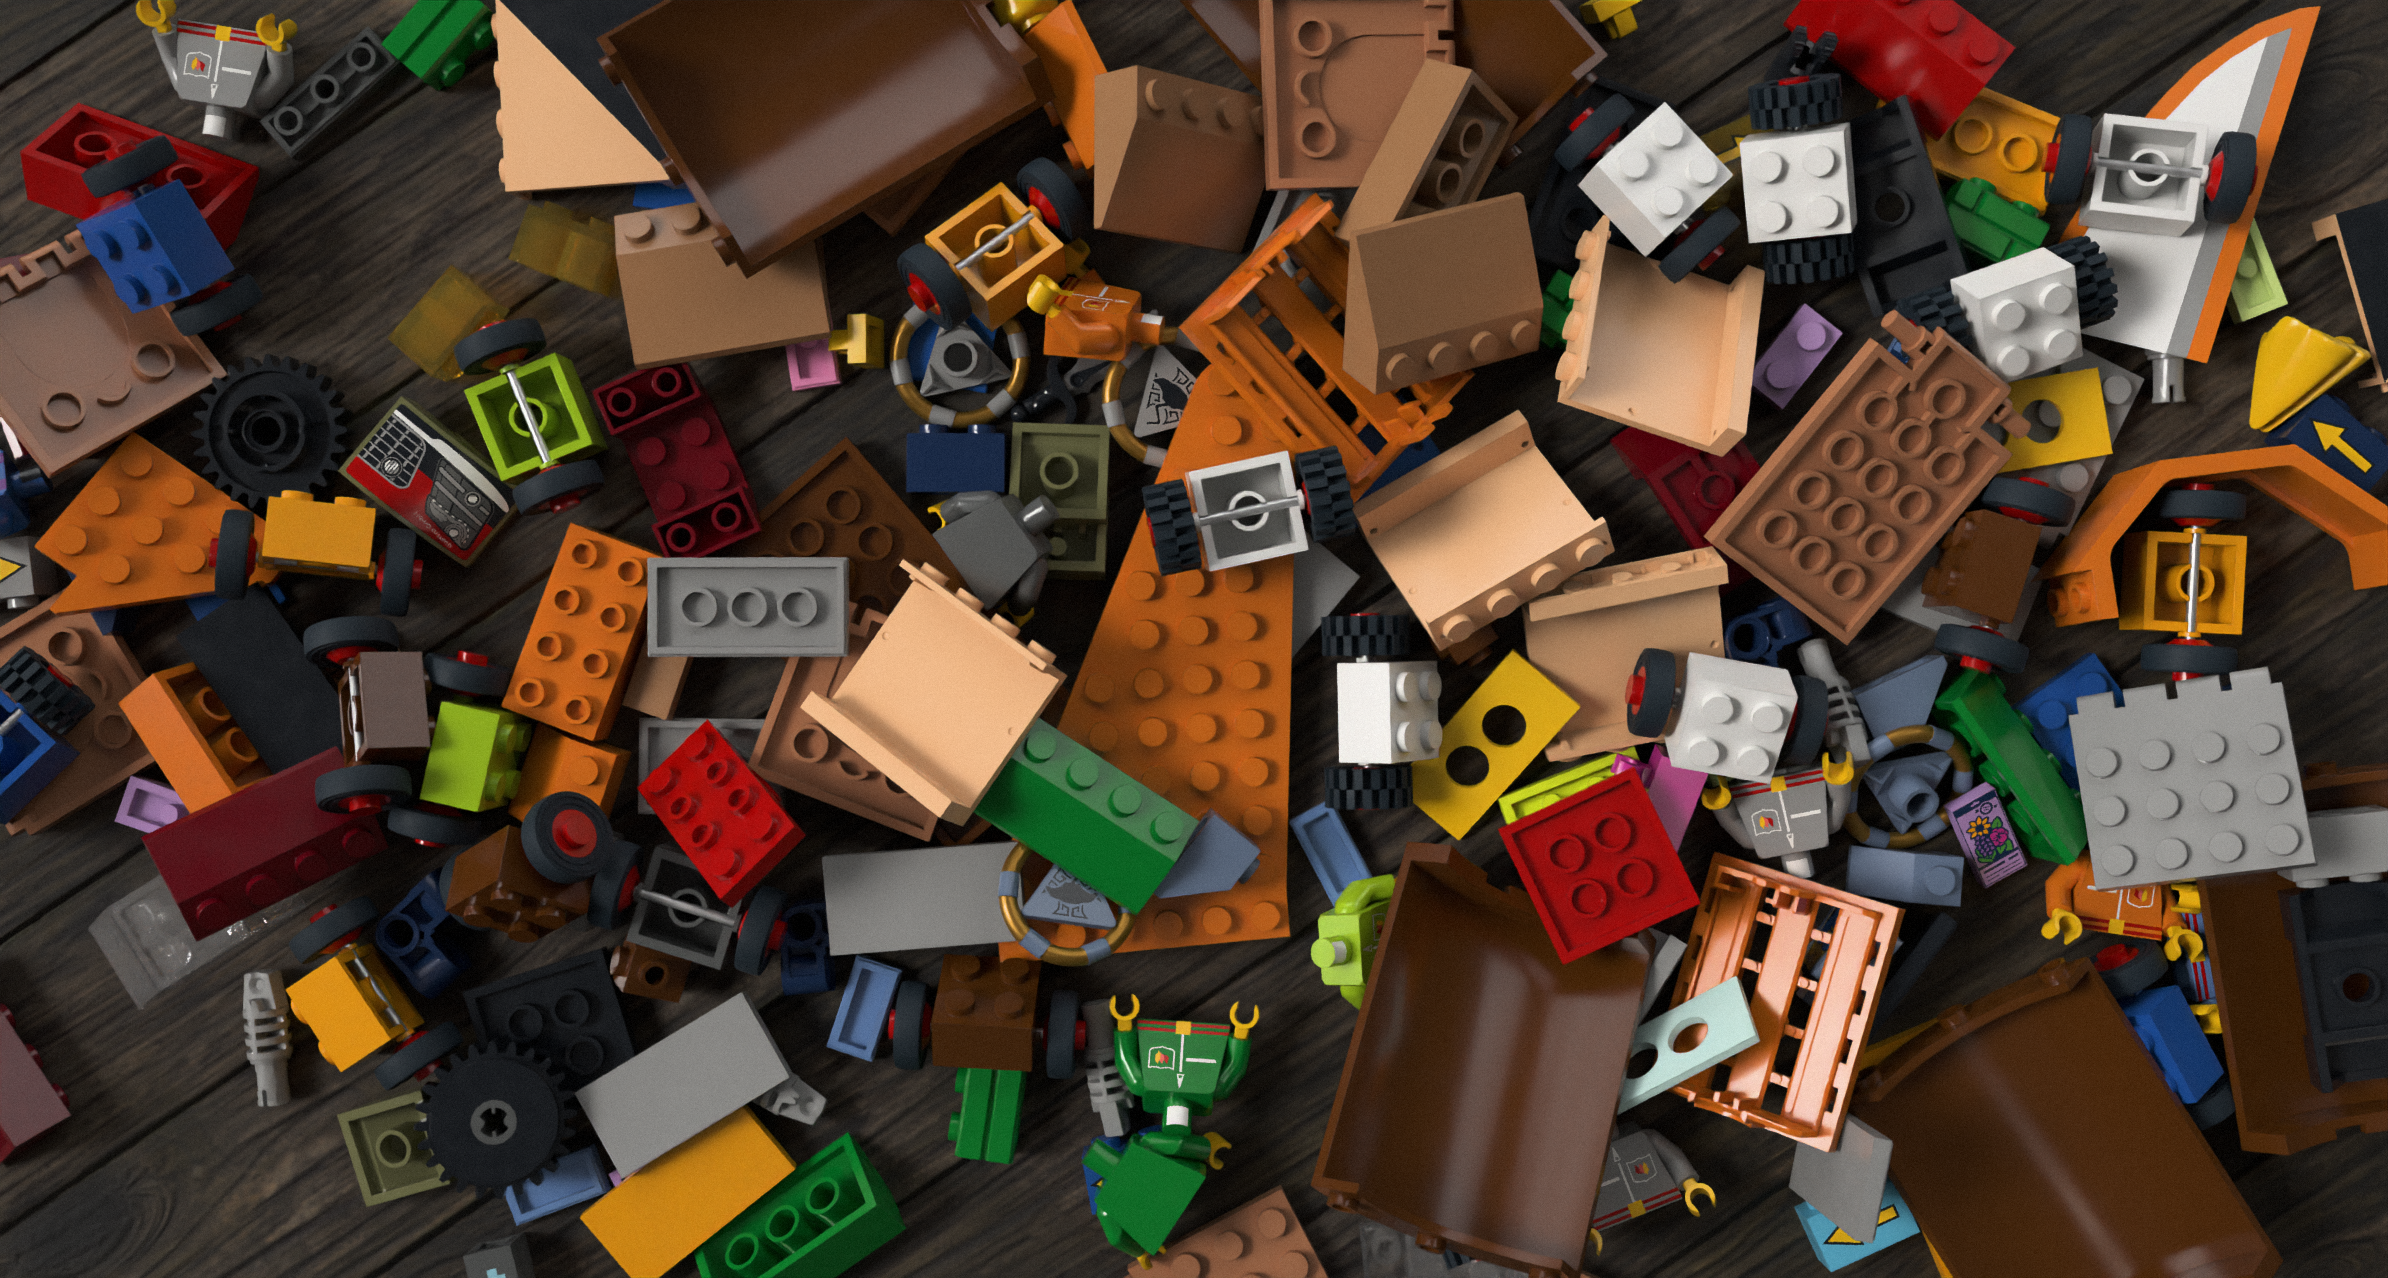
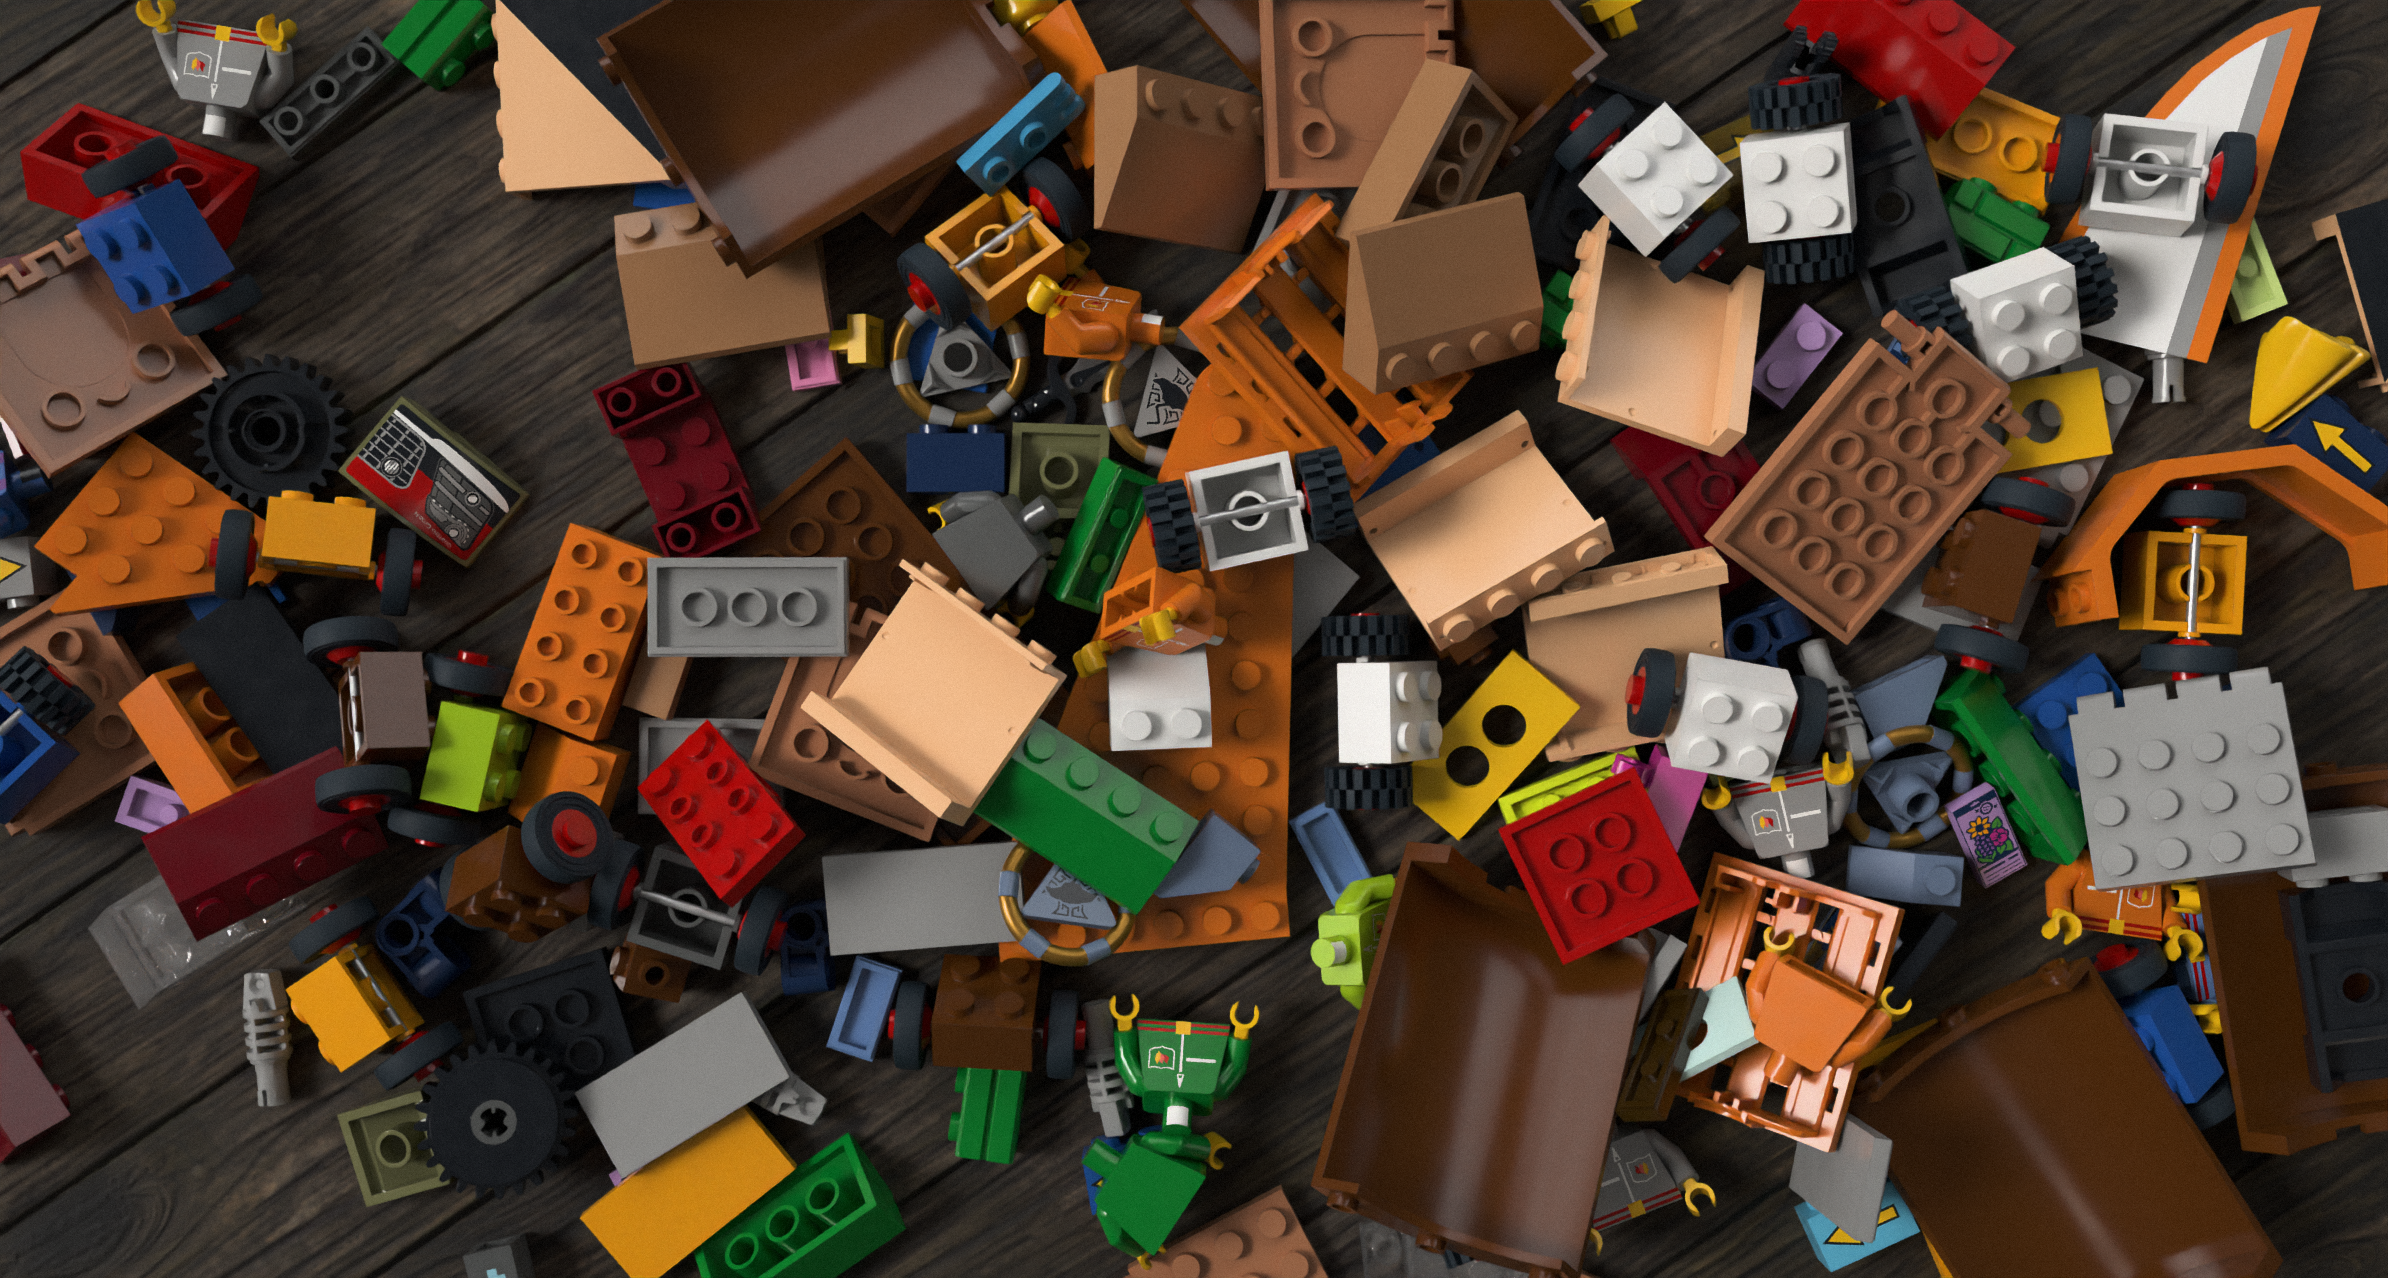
clear yellow brick [387,265,510,382] -> none
brick [454,318,608,516] -> none
medium blue tile [505,1143,611,1226] -> none
clear yellow brick [508,201,619,298] -> none
none -> dark azure hinge [956,72,1085,197]
none -> green slope [1046,457,1158,614]
none -> orange torso [1073,566,1228,678]
none -> white slope [1106,643,1212,751]
none -> dark brown tile [1615,988,1709,1122]
none -> orange torso [1745,926,1912,1086]

